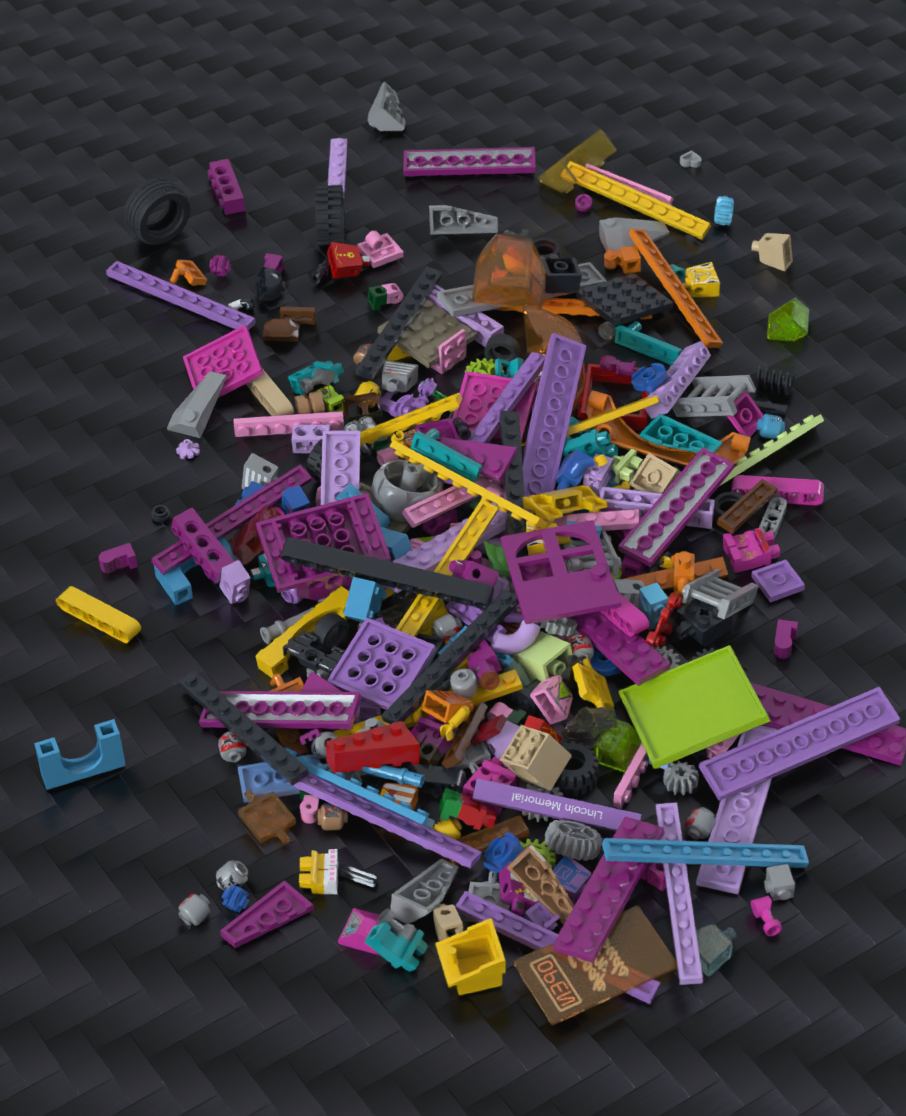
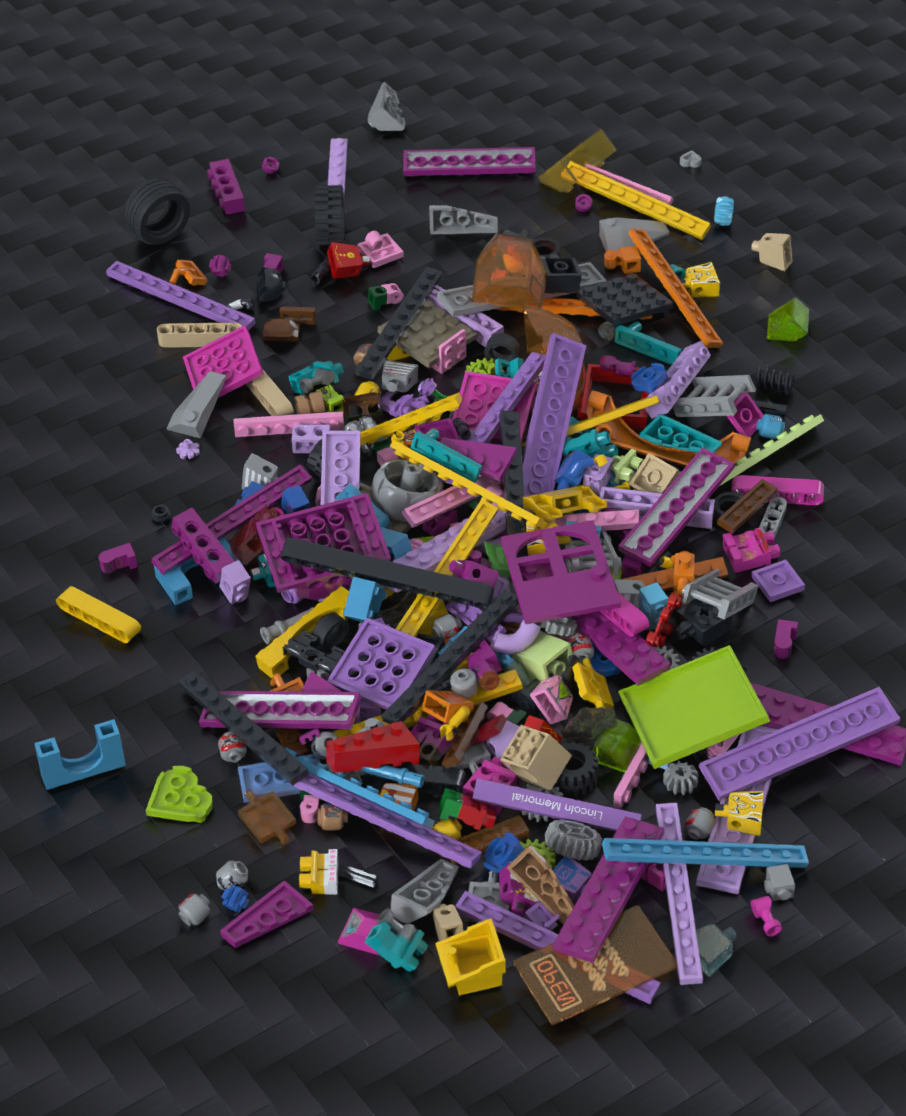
none -> lime plate [146,766,213,822]
none -> tan beam [157,323,242,347]
none -> magenta tile [262,157,279,174]
none -> yellow torso [715,791,764,836]

